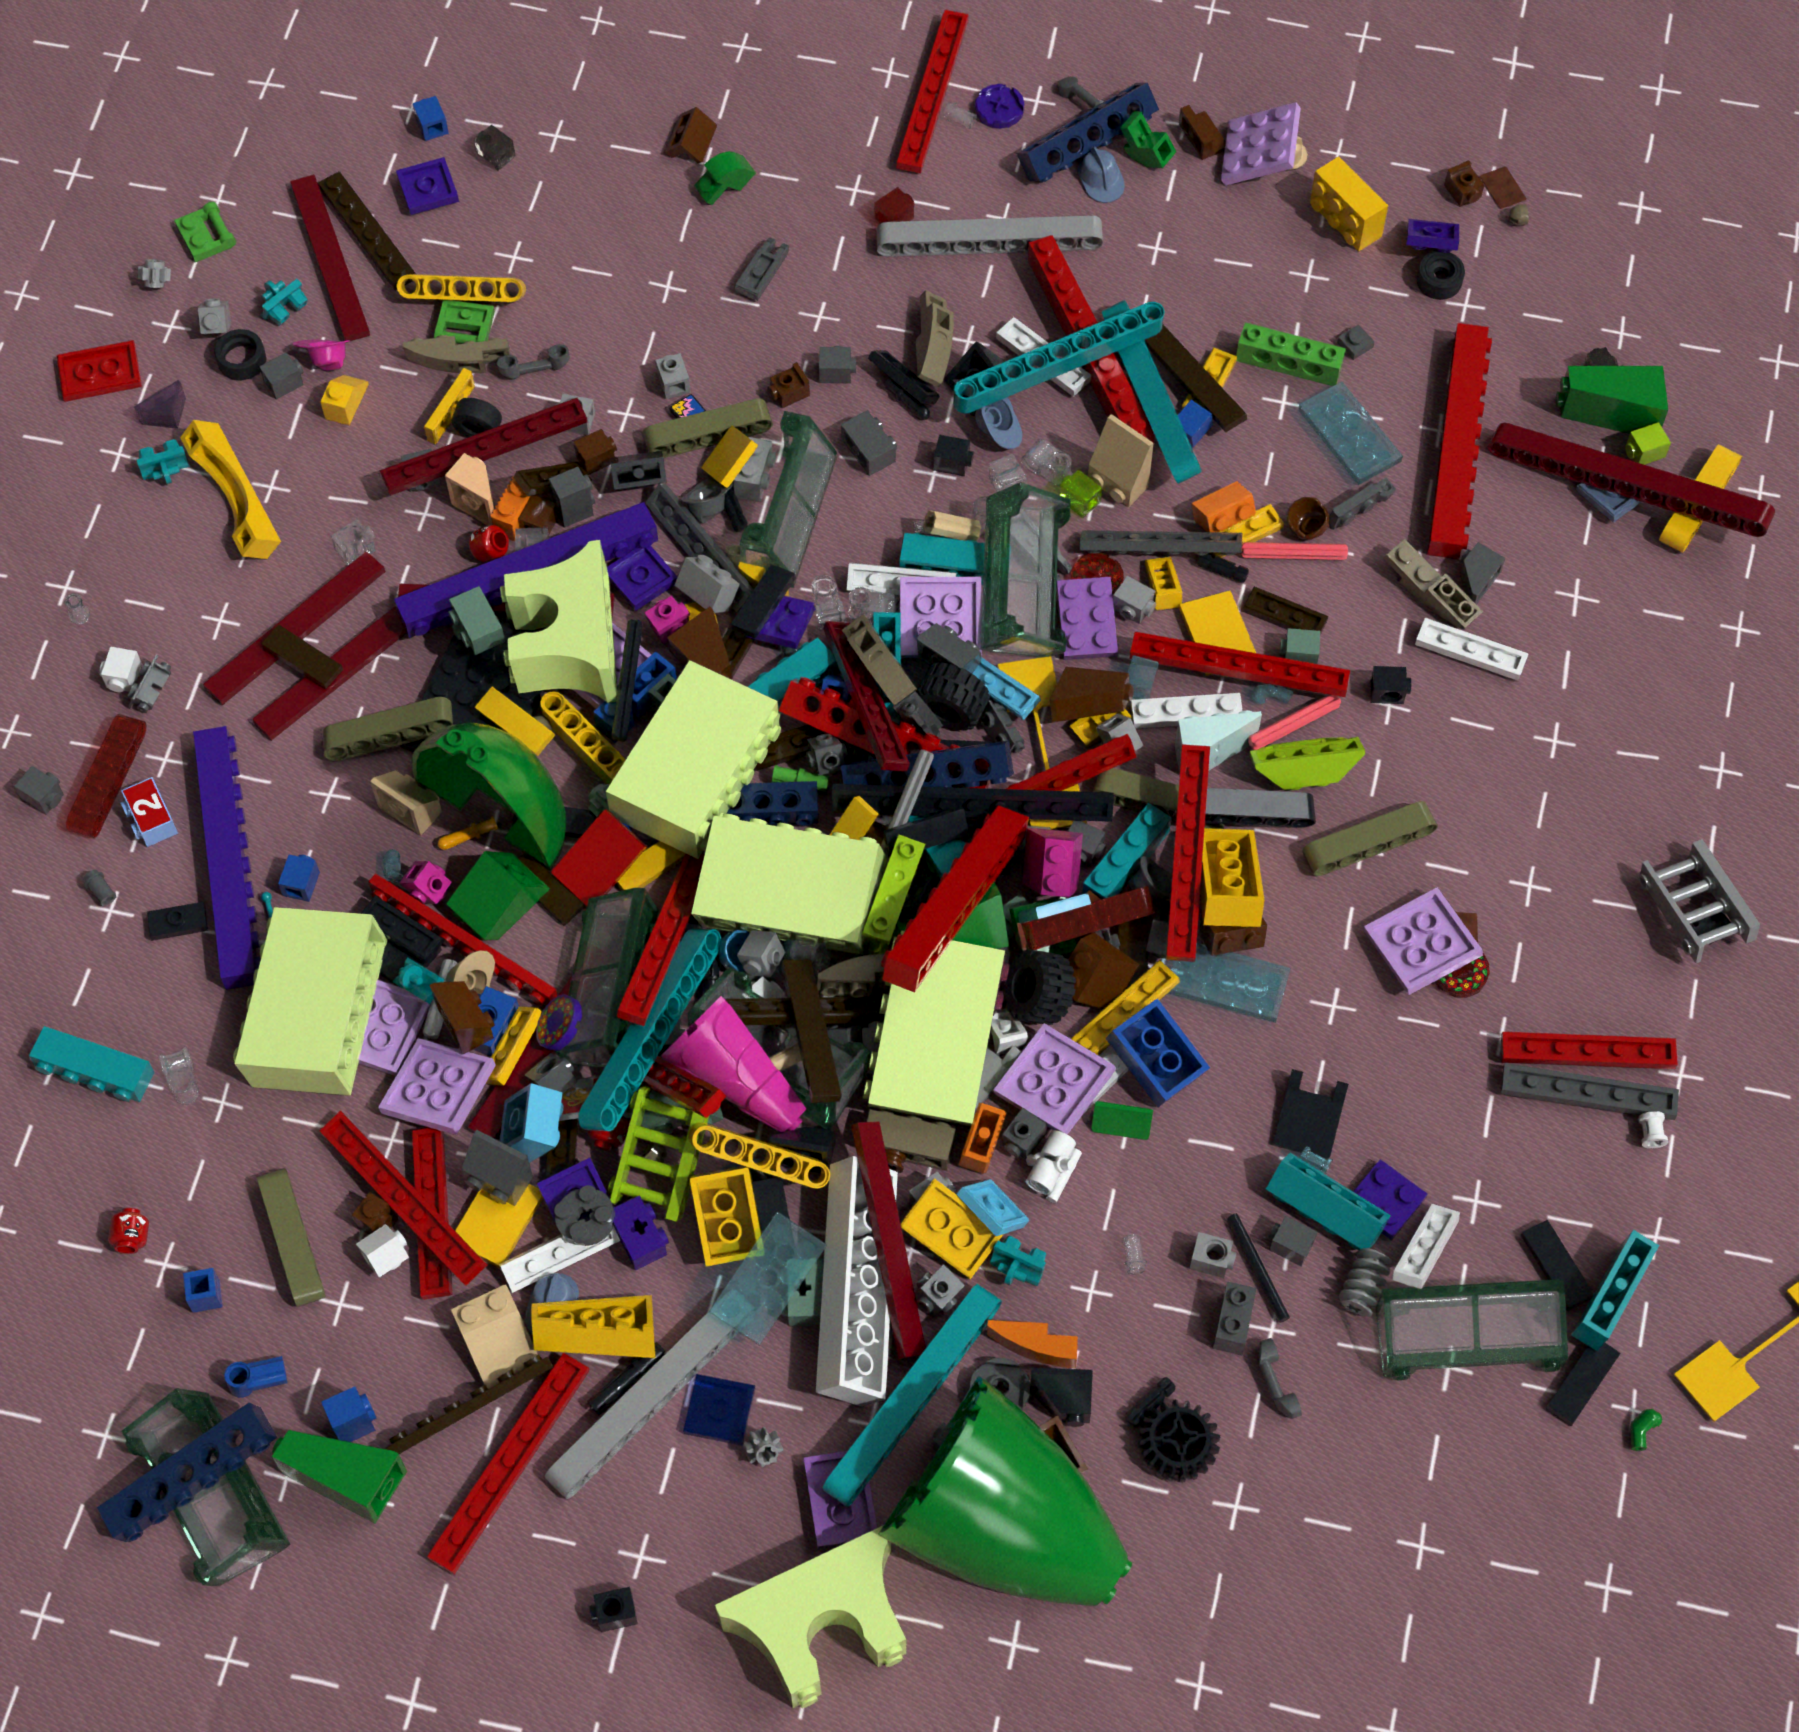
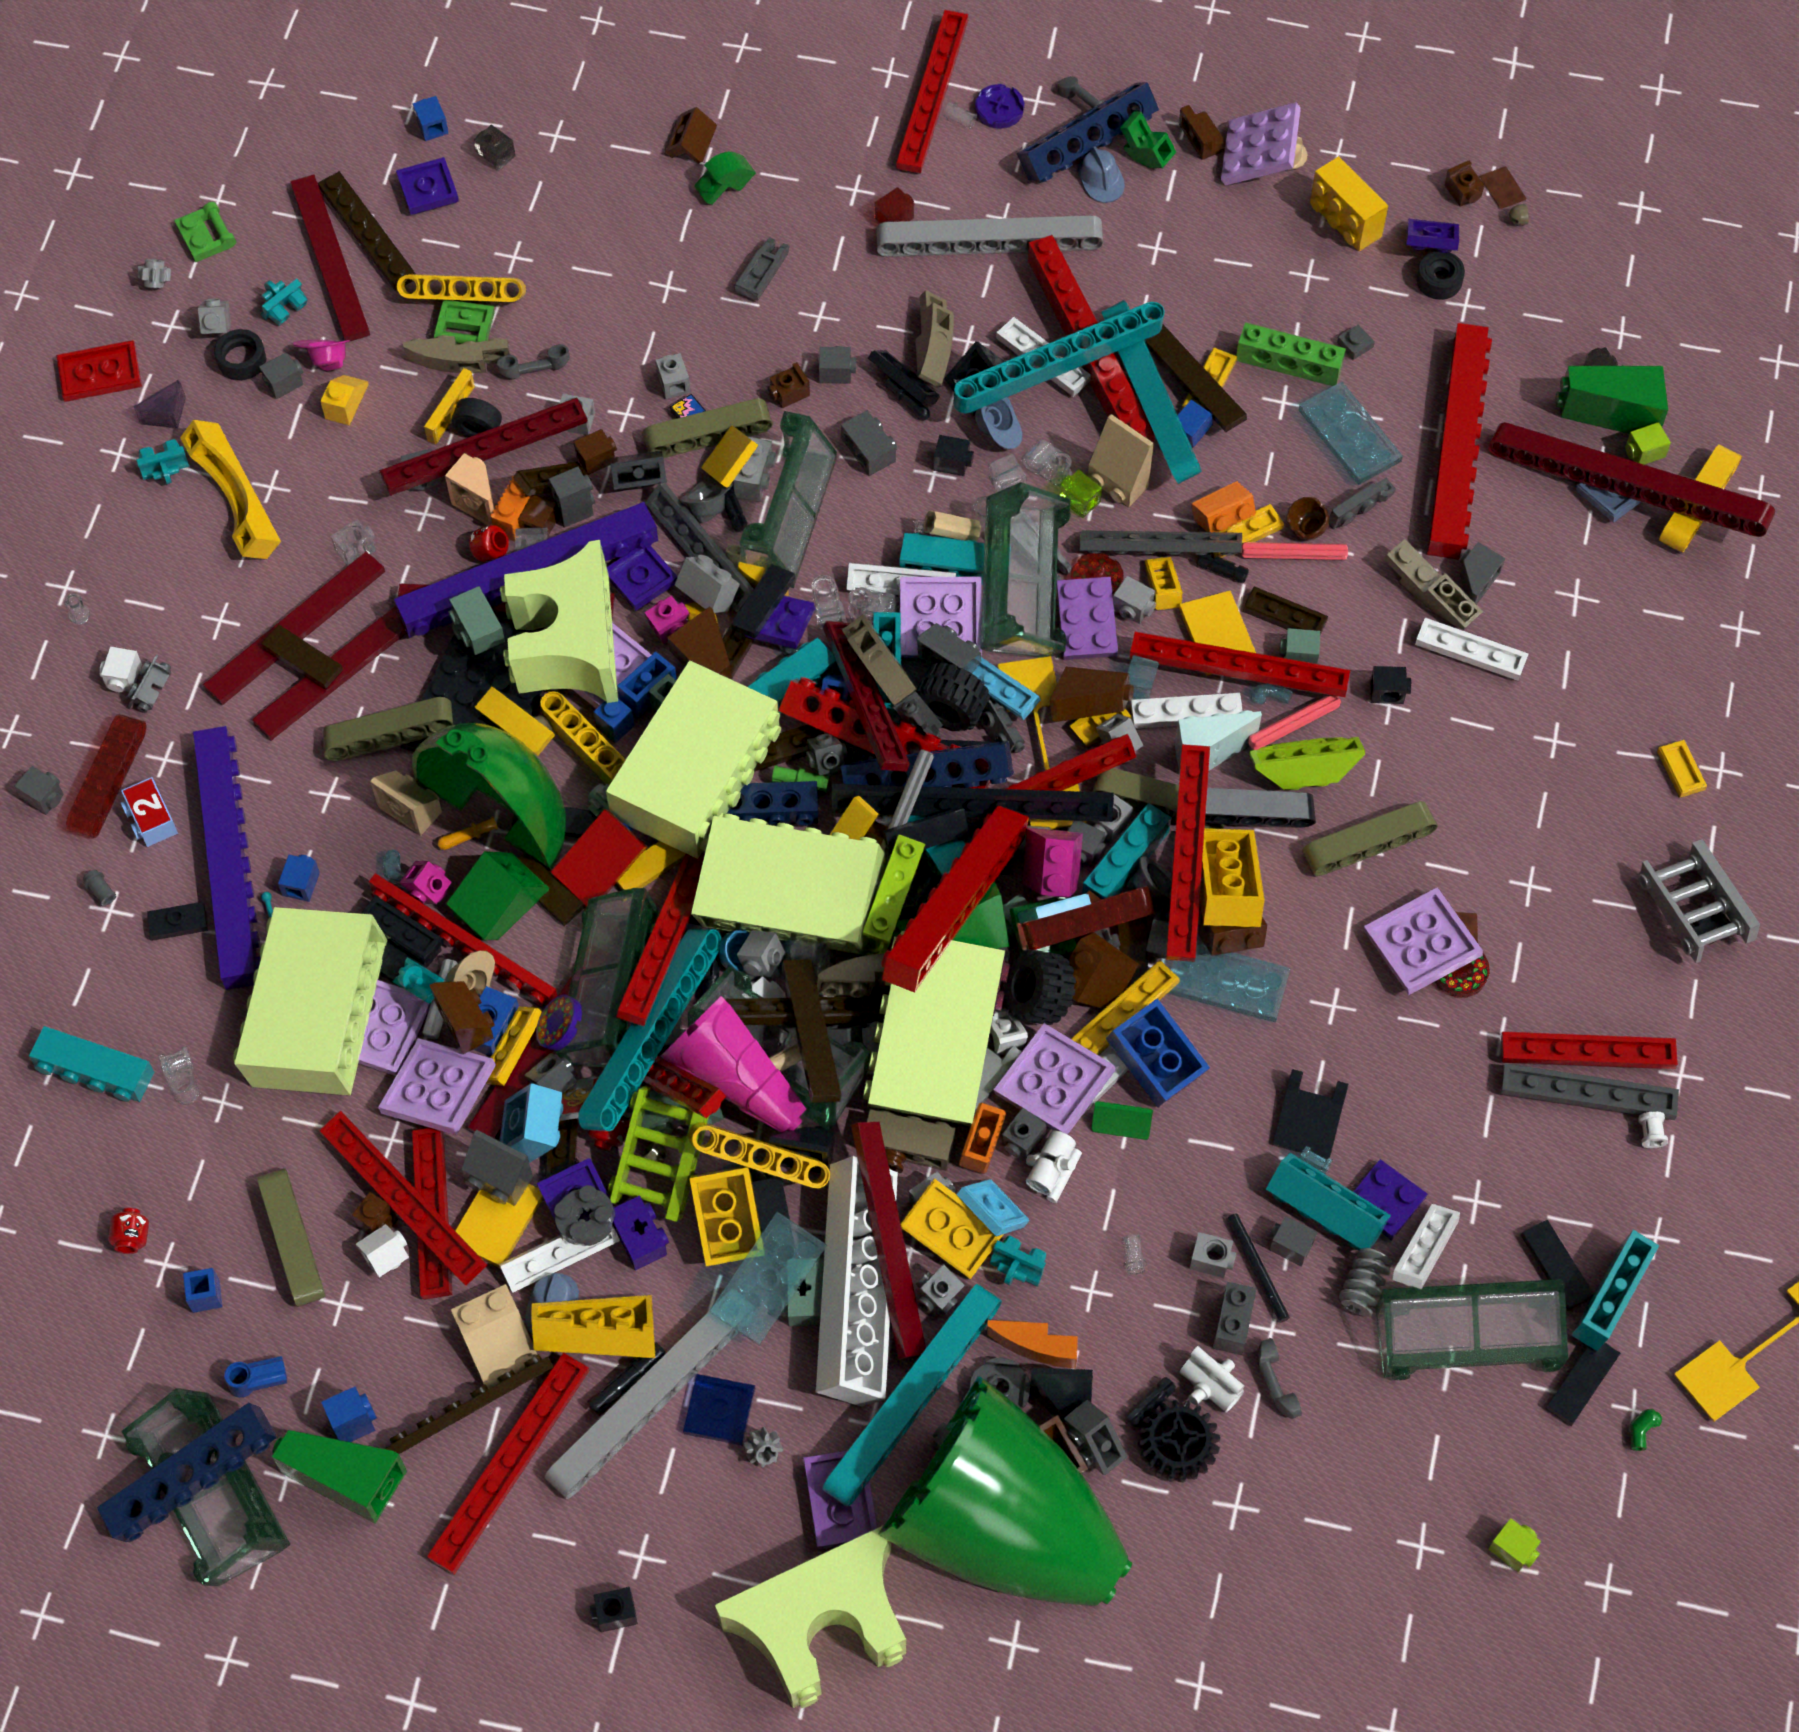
black axle [612,619,643,742] -> none
none -> dark grey brick [1064,1400,1127,1476]
none -> light grey brick [1090,794,1133,843]
none -> white pin [1180,1346,1244,1412]
none -> lime brick [1488,1518,1541,1573]
none -> yellow tile [1657,740,1707,798]

